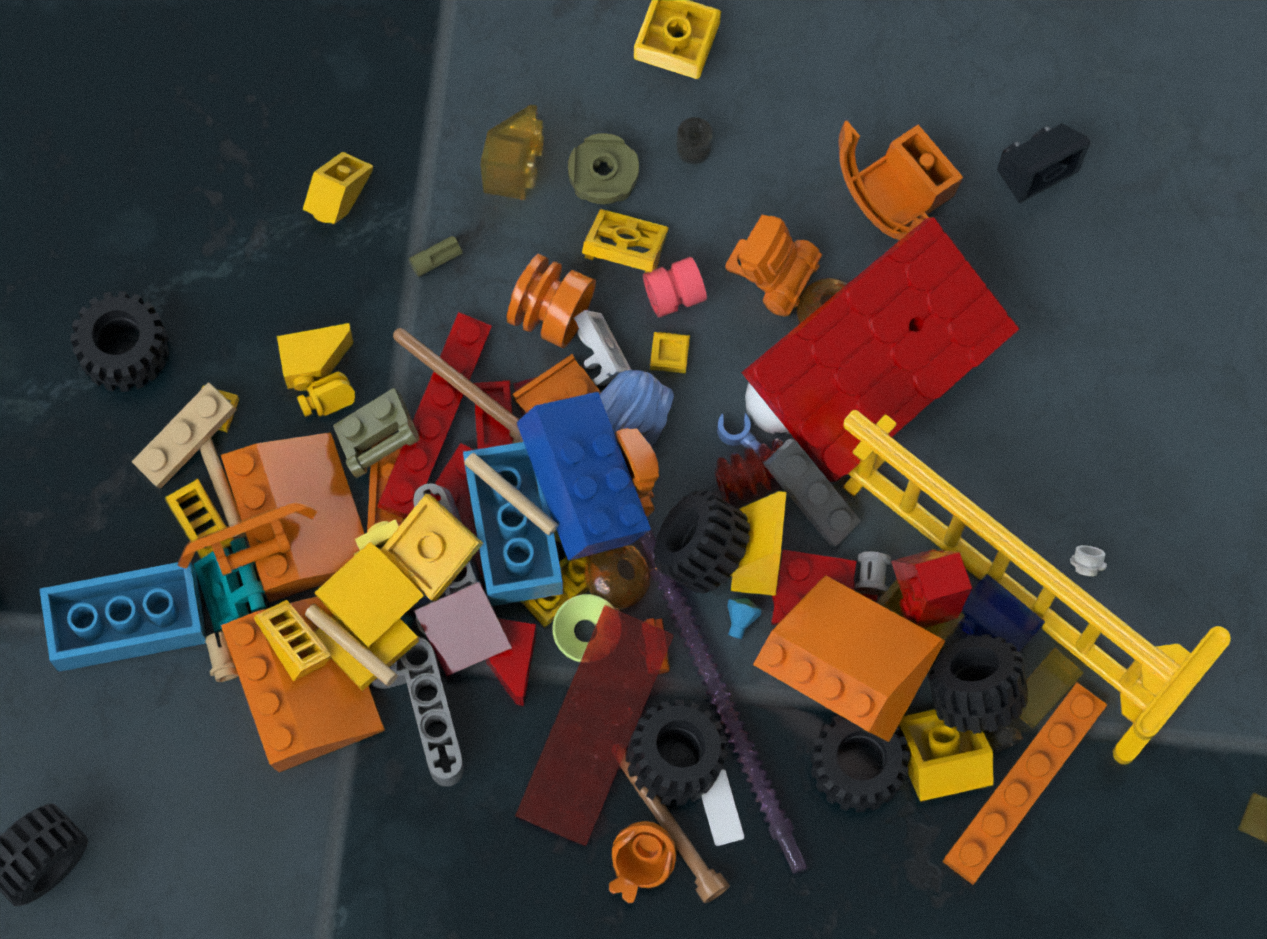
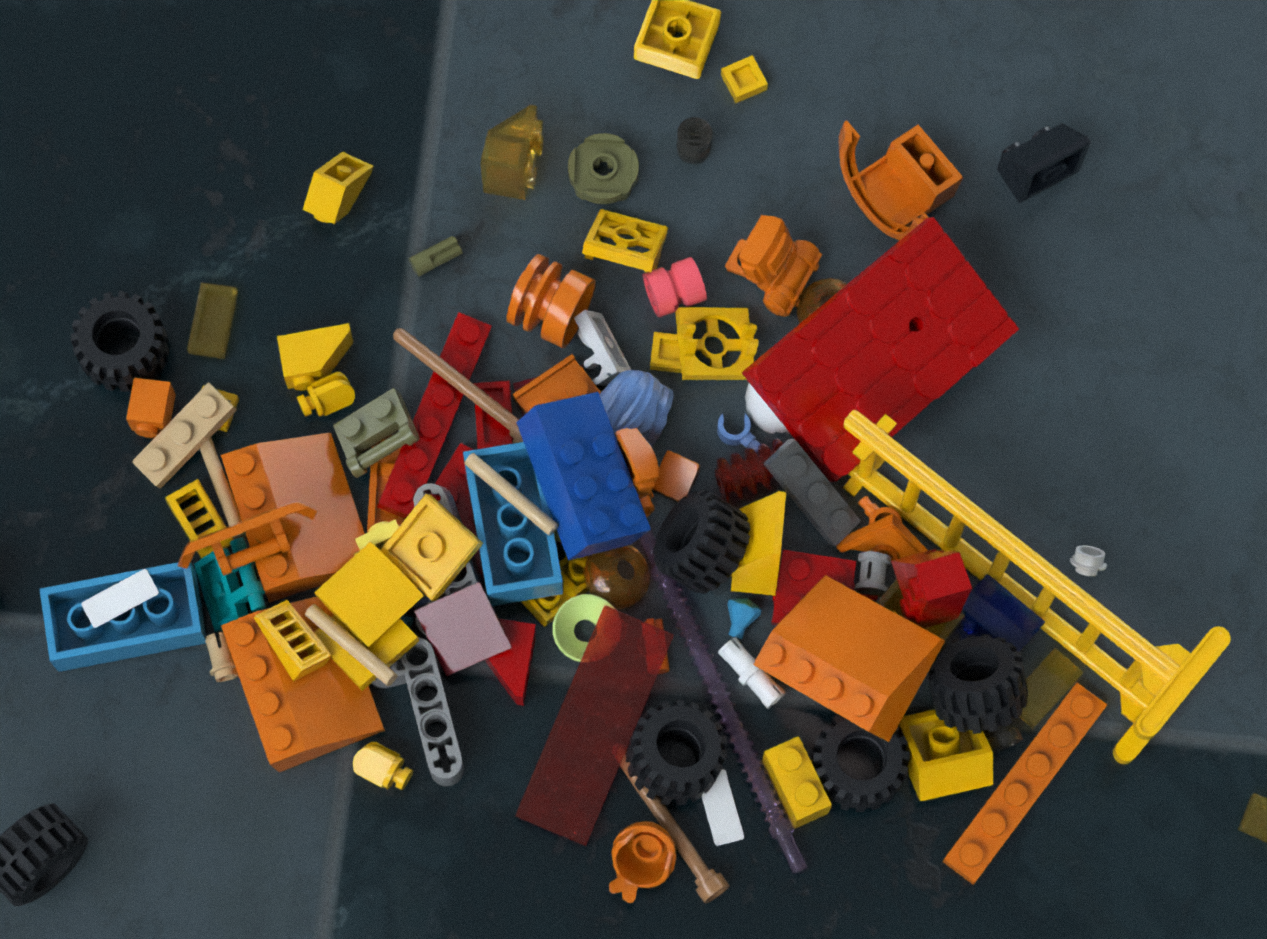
none -> white sticker [81,569,159,628]
none -> orange brick [126,378,176,438]
none -> clear yellow tile [187,283,238,359]
none -> yellow arm [353,741,413,790]
none -> orange slope [652,450,700,502]
none -> yellow piece [675,307,759,380]
none -> white pin [718,637,786,709]
none -> yellow tile [721,55,768,103]
none -> yellow brick [762,736,832,829]
none -> orange tile [837,514,928,561]
none -> orange piece [858,496,902,525]

